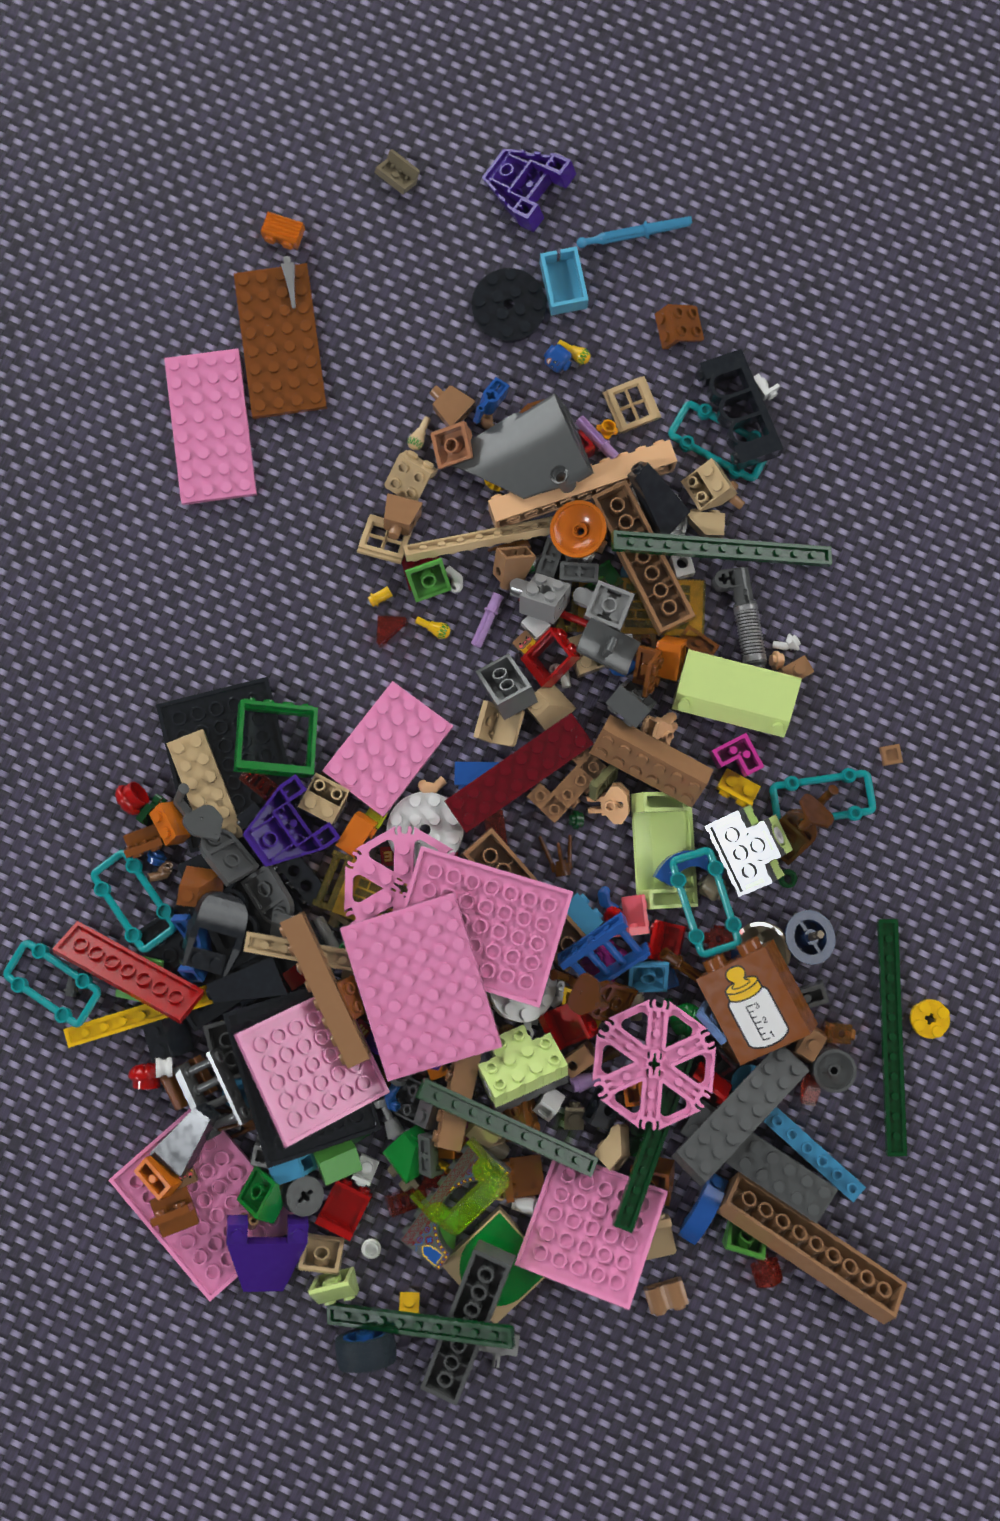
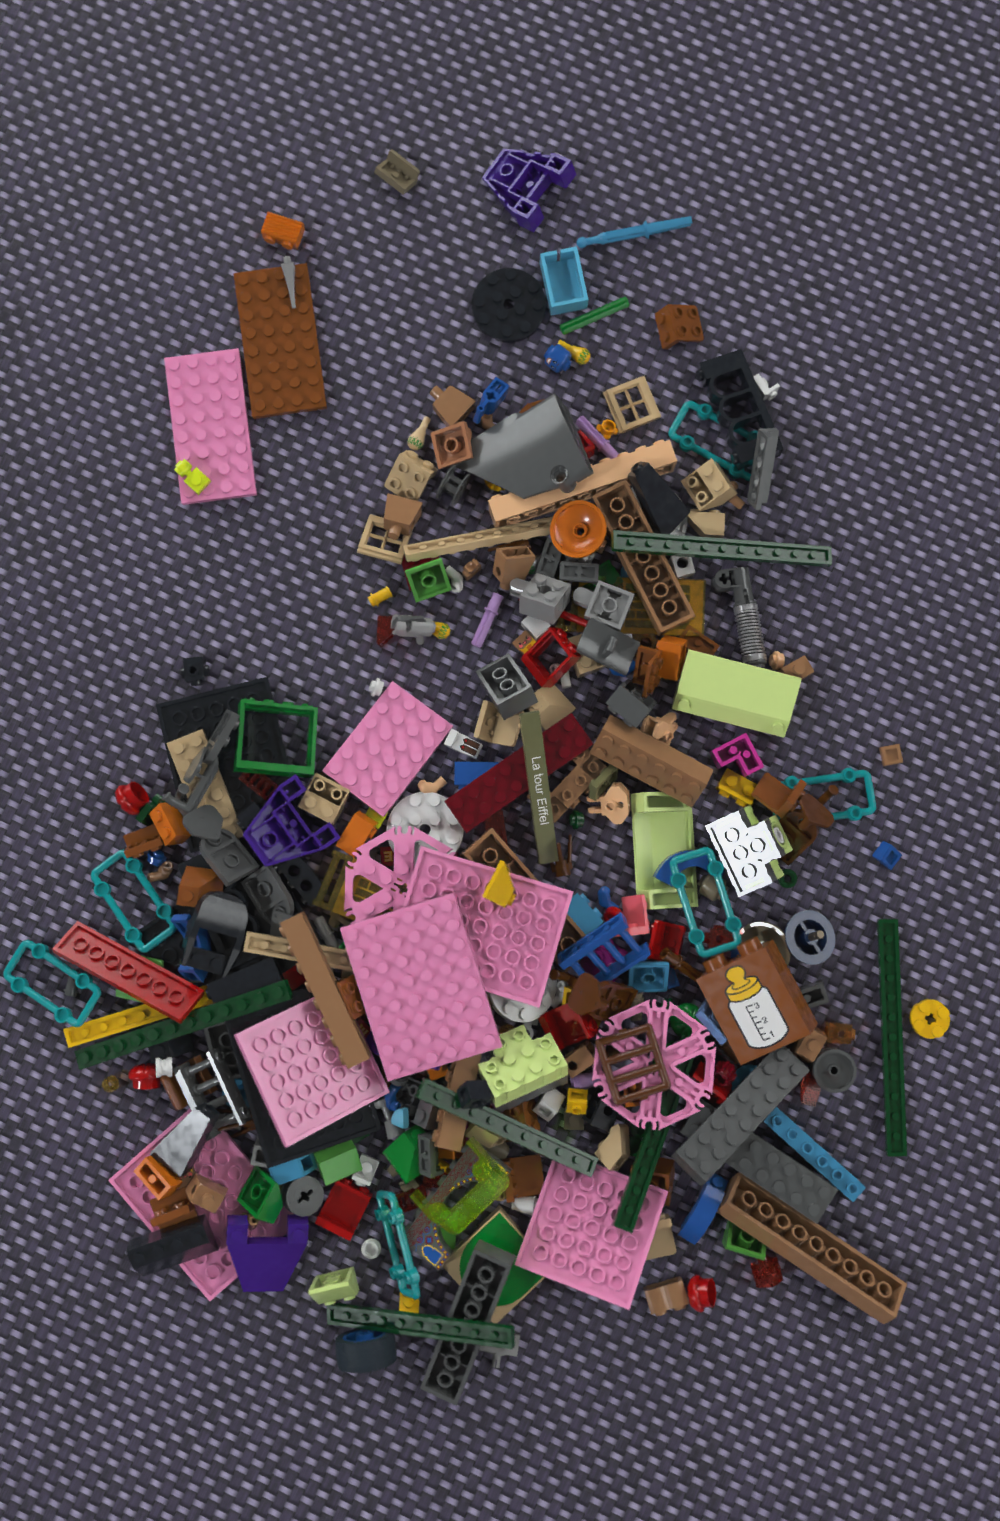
tan slope [298,1233,345,1275] -> none
white plate [772,634,801,650] -> none
none -> dark green plate [74,980,293,1070]
none -> clear yellow hinge [101,1075,119,1093]
none -> black slope [126,1214,219,1277]
none -> dark grey plate [161,709,240,814]
none -> neon yellow plate [174,459,211,495]
none -> black brick [181,656,210,686]
none -> medium nougat torso [185,1172,228,1213]
none -> white plate [369,678,384,697]
none -> teal bar [374,1190,421,1300]
none -> light grey piece [391,614,436,645]
none -> medium azure tile [391,1107,409,1129]
none -> dark grey piece [436,465,471,507]
none -> white leg [444,728,483,759]
none -> black brick [456,1080,492,1109]
none -> medium nougat plate [462,559,482,581]
none -> yellow slope [482,860,516,908]
none -> olive tile [519,710,558,864]
none -> green axle [560,297,629,335]
none -> yellow bracket [566,1088,588,1115]
none -> reddish brown bar [595,1023,671,1106]
none -> red piece [687,1275,716,1312]
none -> dark red gear [713,1060,737,1086]
none -> dark grey fence [747,428,779,510]
none -> dark orange bracket [751,773,807,818]
none -> blue slope [872,841,902,870]

